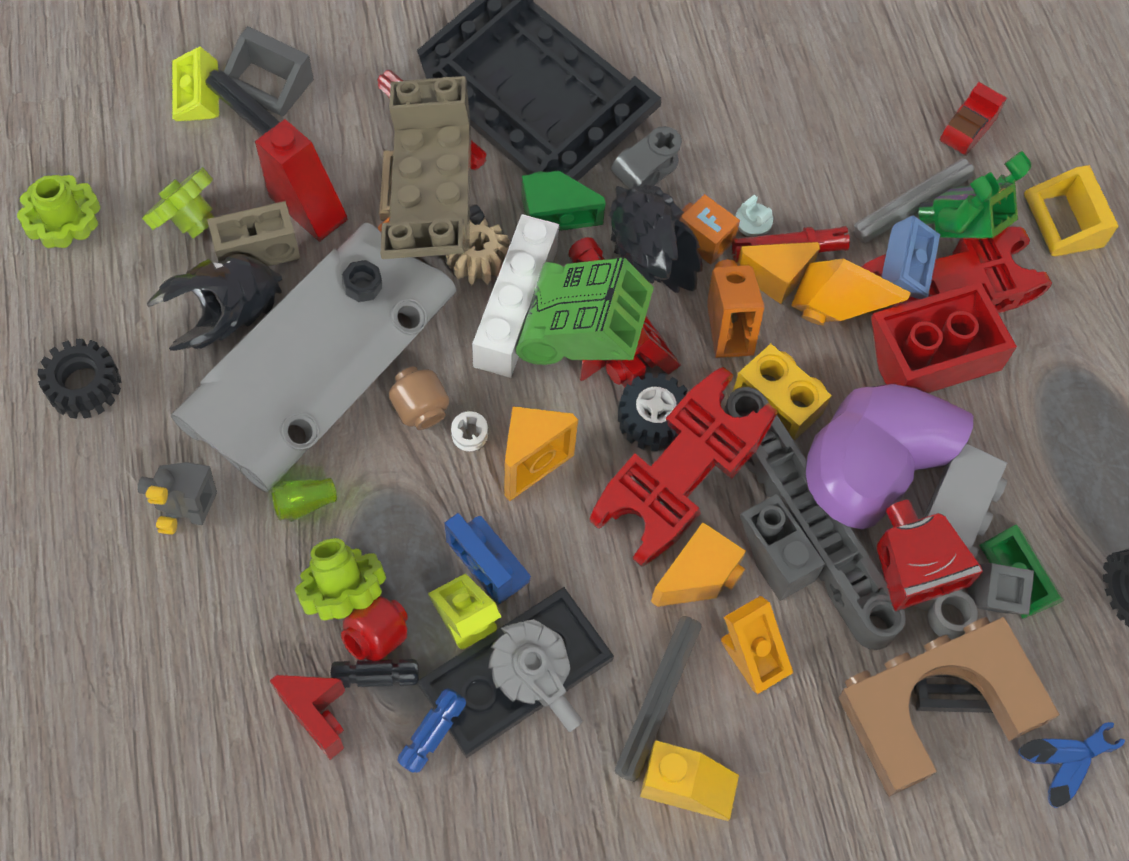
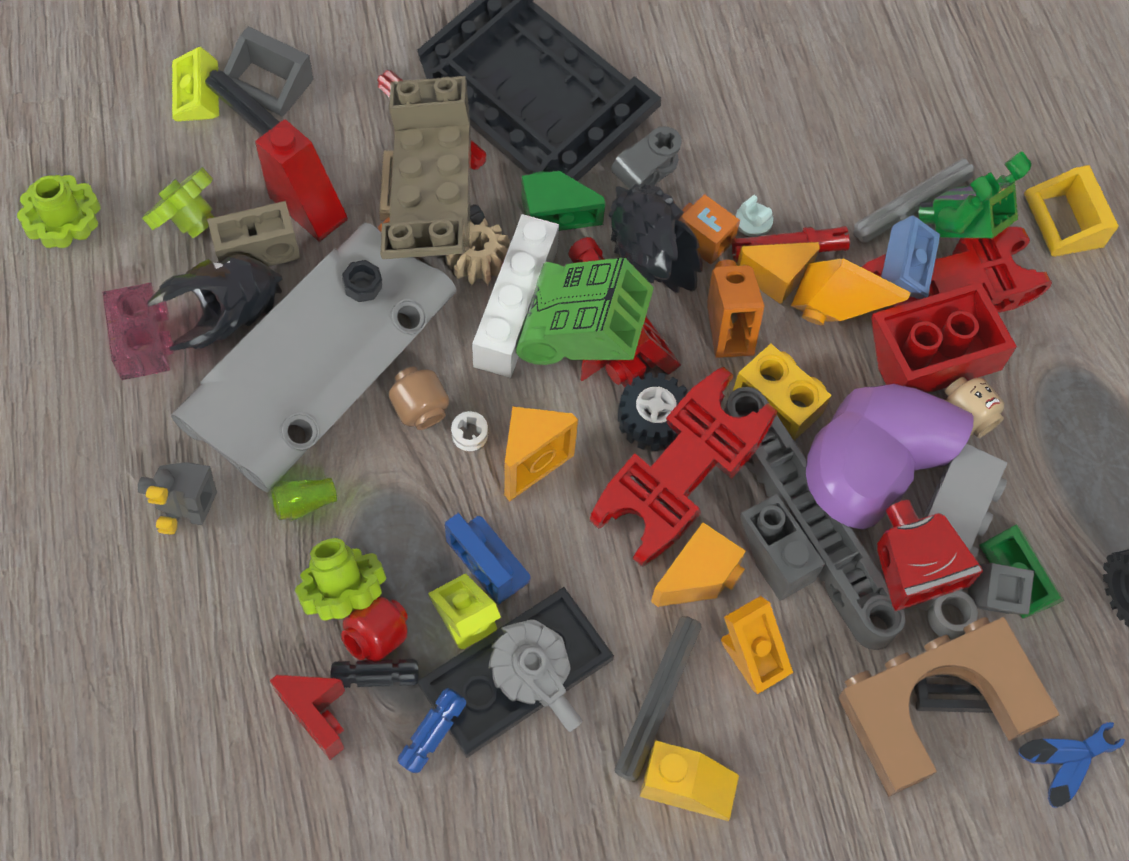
black tyre [38,339,122,419] -> none
red leg [940,82,1007,156] -> none
none -> clear pink brick [102,283,175,380]
none -> tan head [945,377,1004,438]

